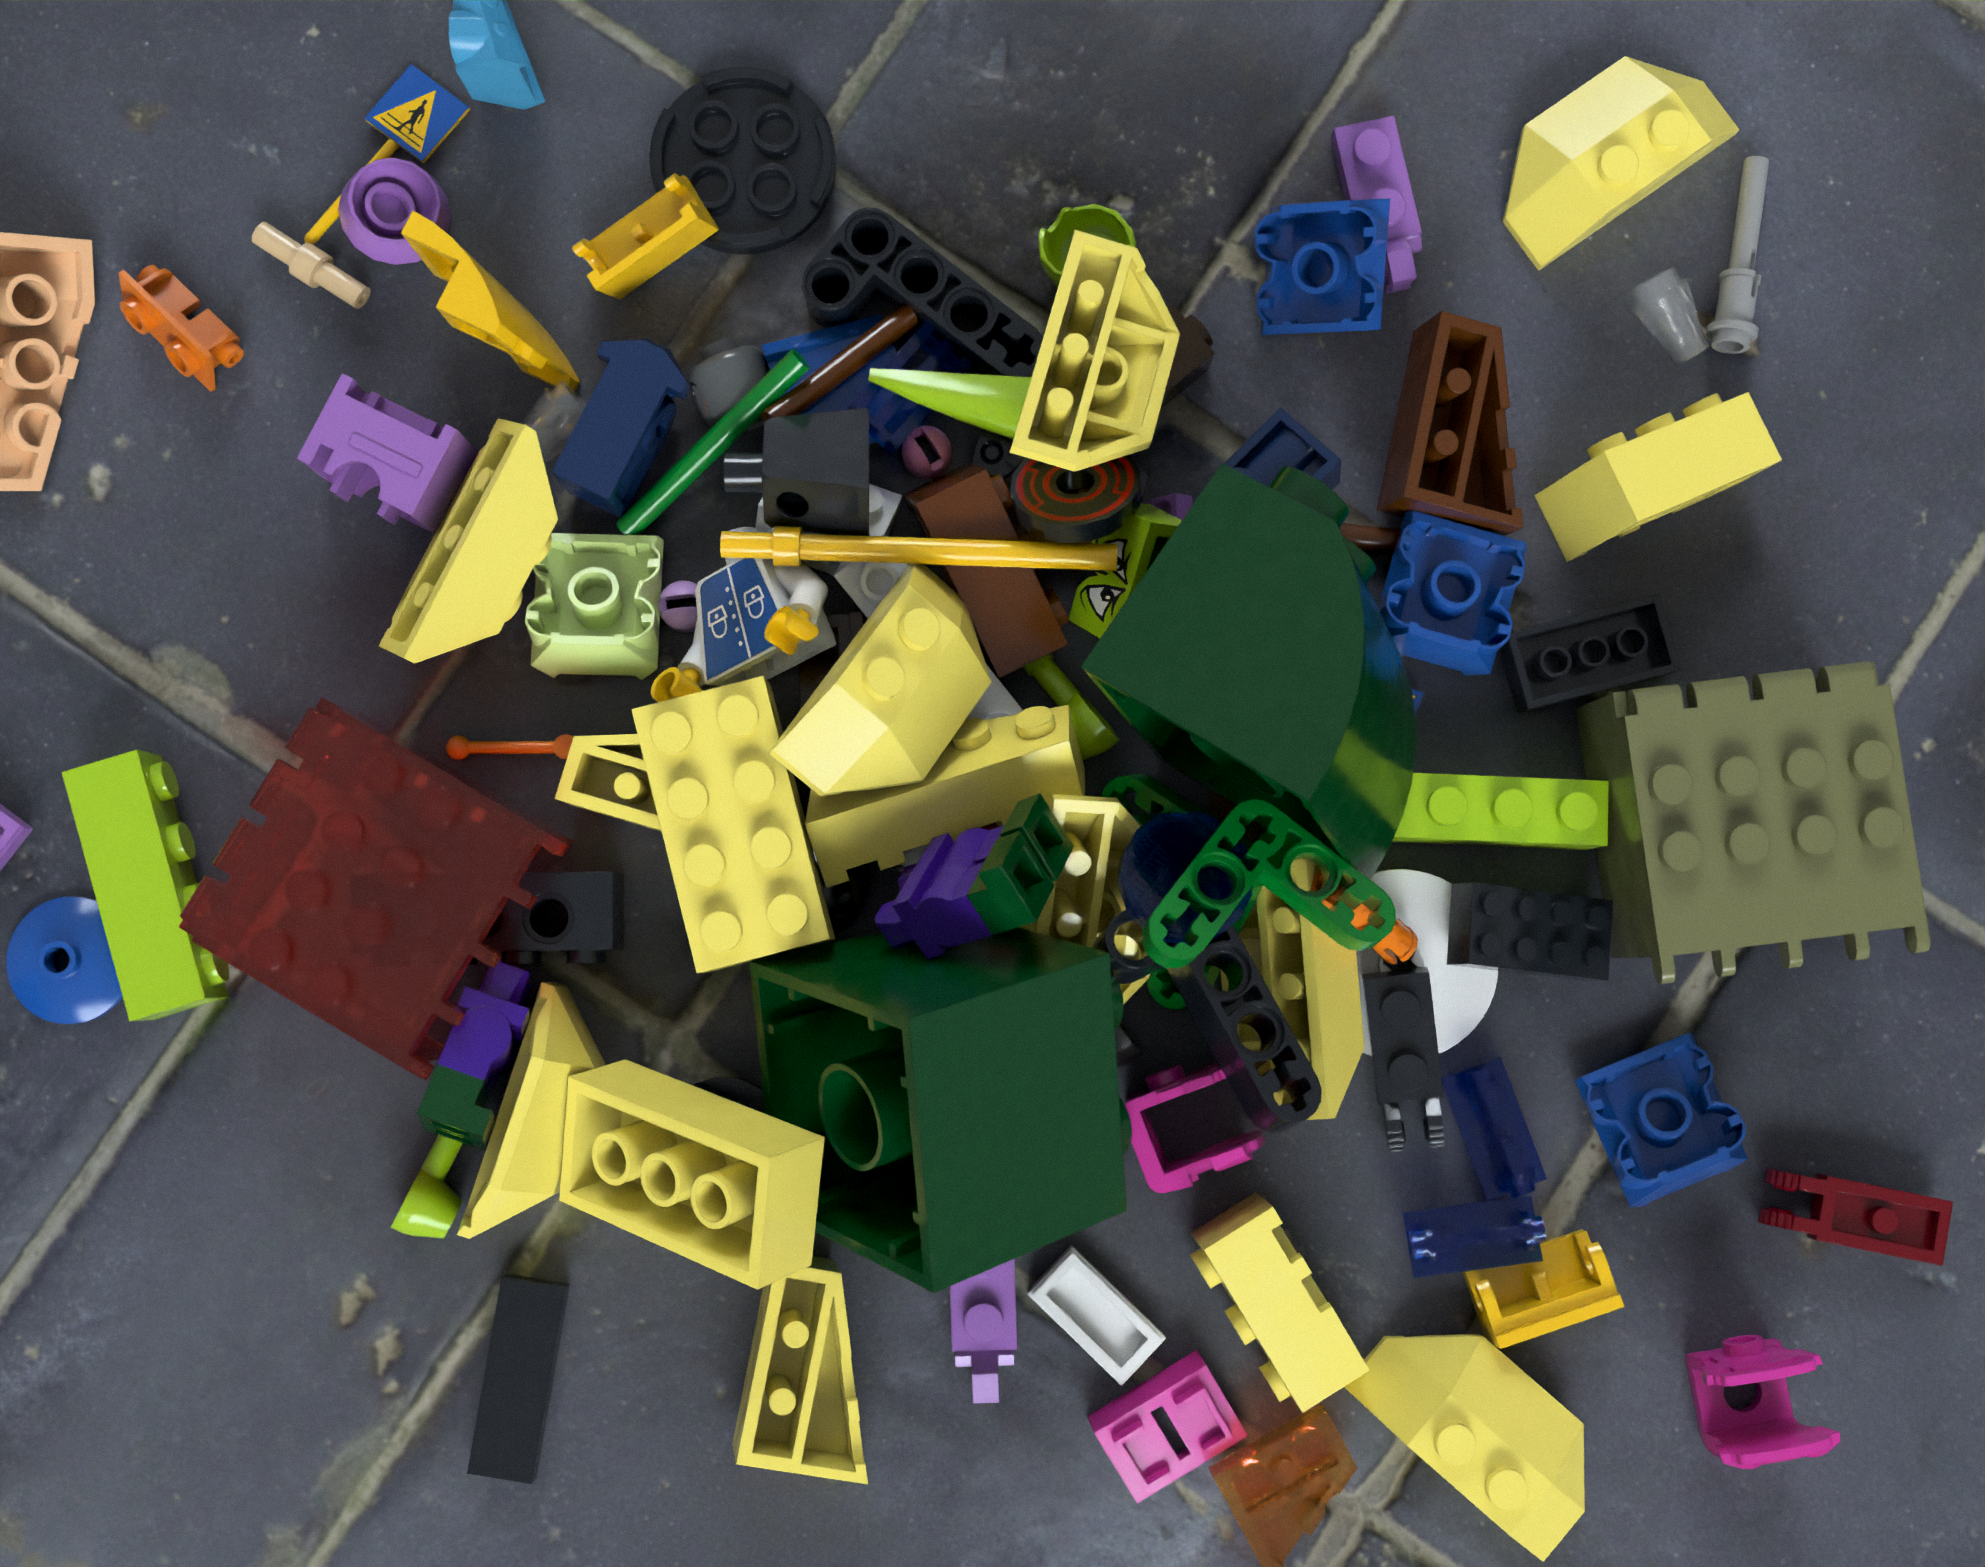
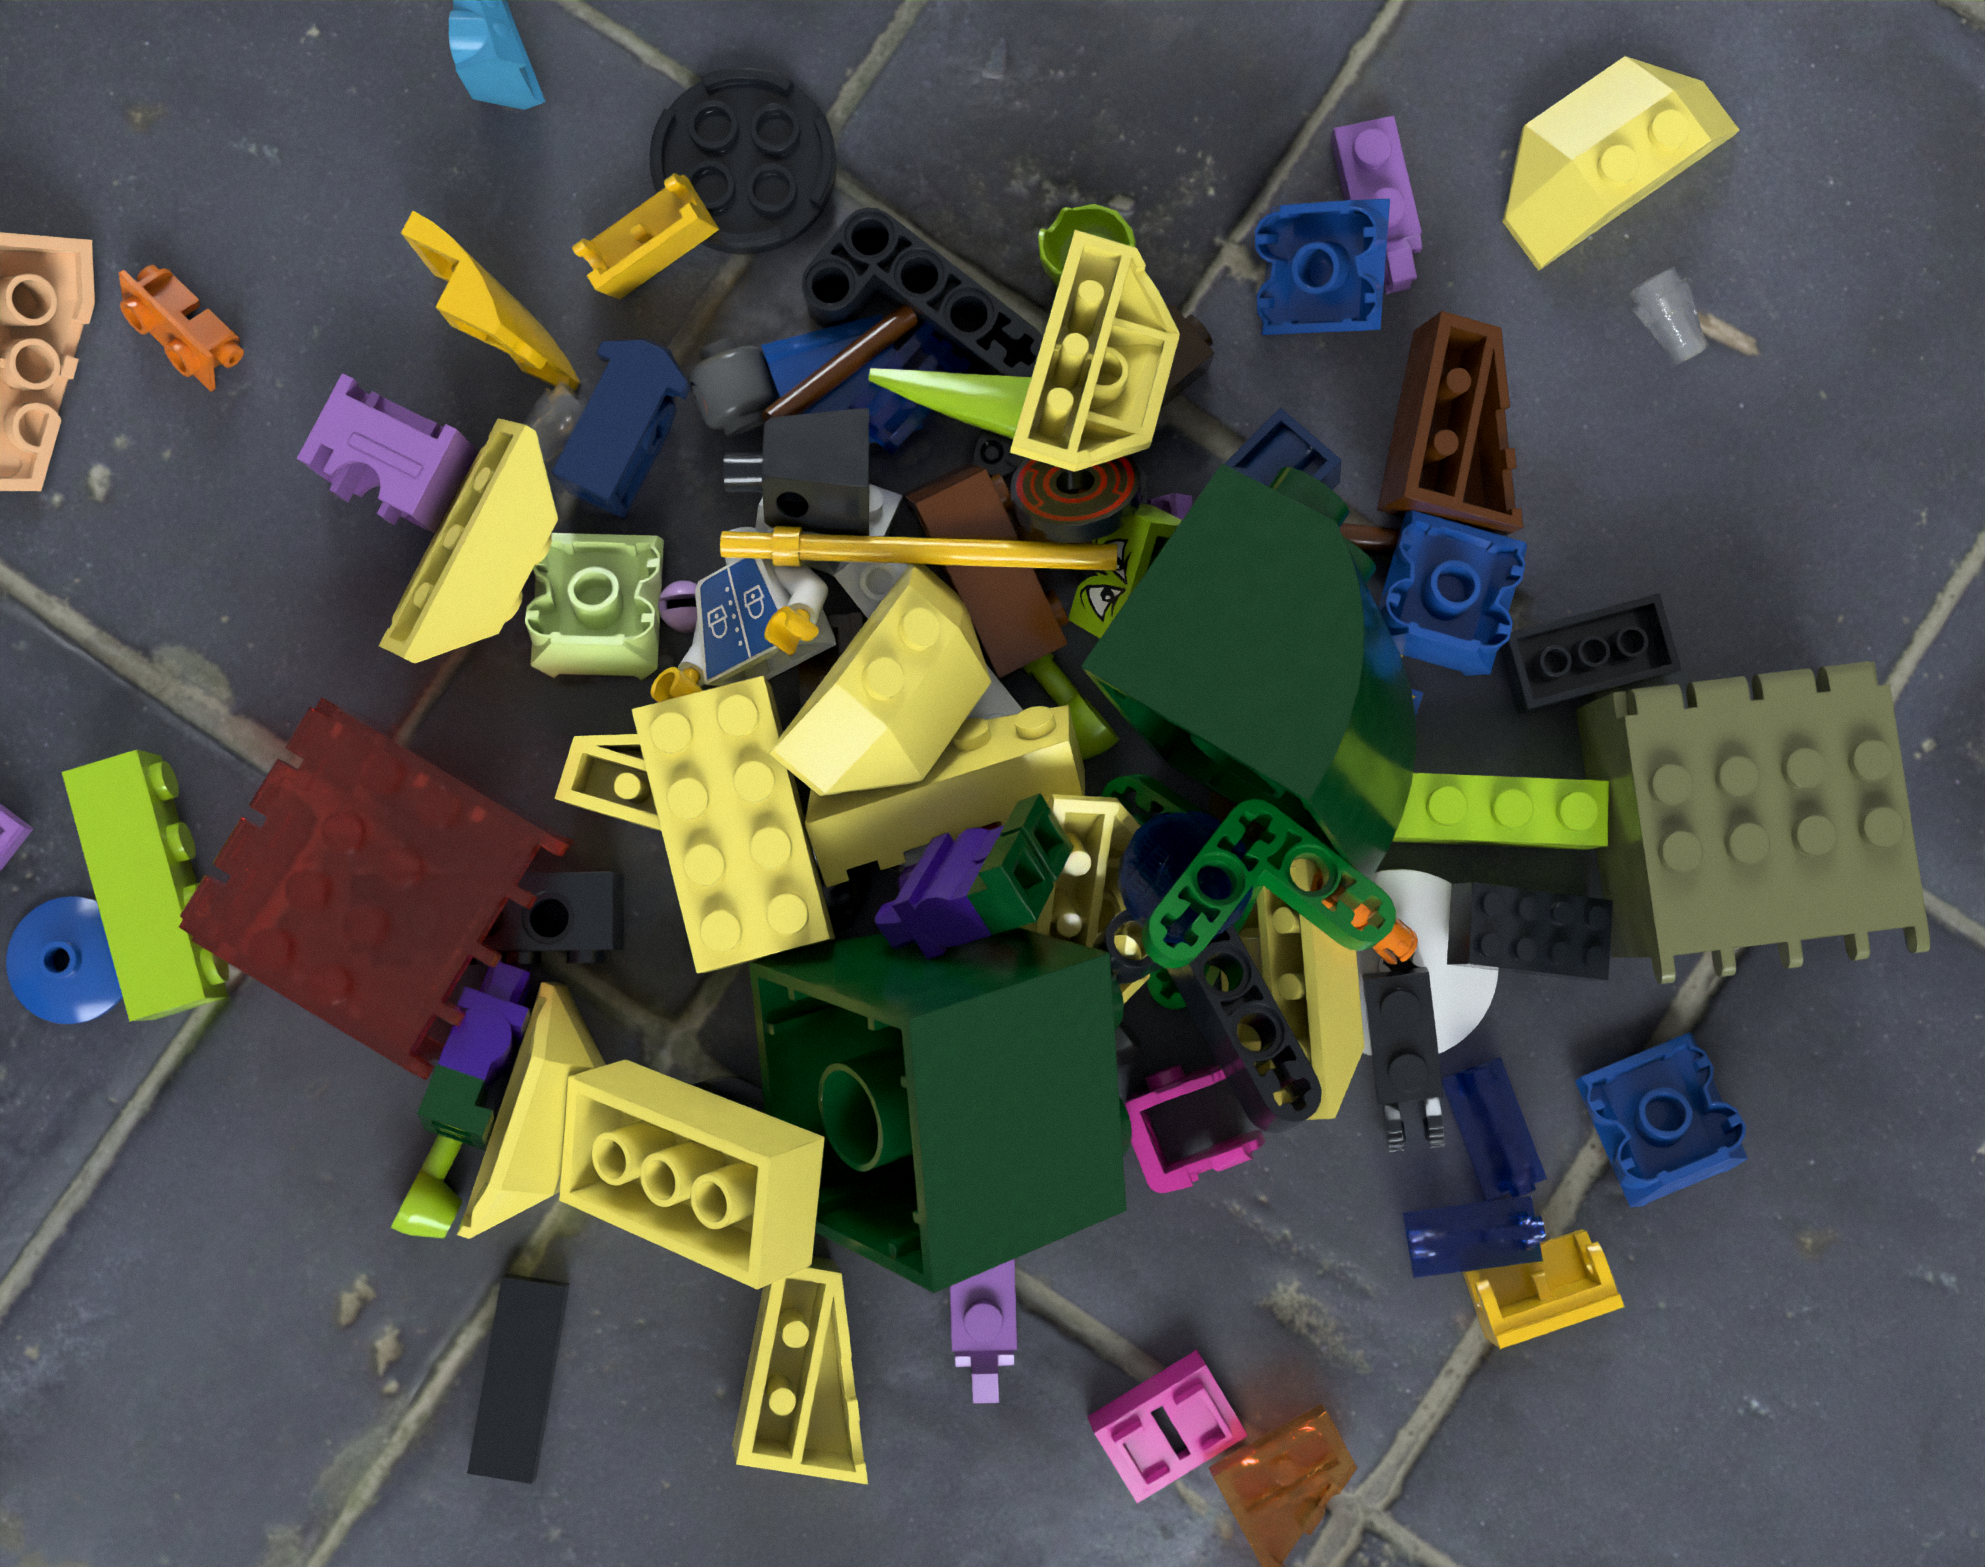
tan bar [252,222,371,309] -> none
piece [304,64,470,245] -> none
medium lavender hat [338,158,451,265] -> none
orange hinge [446,734,574,760] -> none
green bar [616,349,810,535] -> none
bright pink hinge [902,426,952,479] -> none
white tile [1027,1244,1166,1386] -> none
light yellow wedge [1190,1192,1370,1413] -> none
light yellow wedge [1344,1334,1585,1562] -> none
light yellow wedge [1534,392,1782,562] -> none
dark pink piece [1685,1335,1840,1469] -> none
light grey pin [1706,156,1769,354] -> none
dark red hinge [1758,1168,1953,1266] -> none

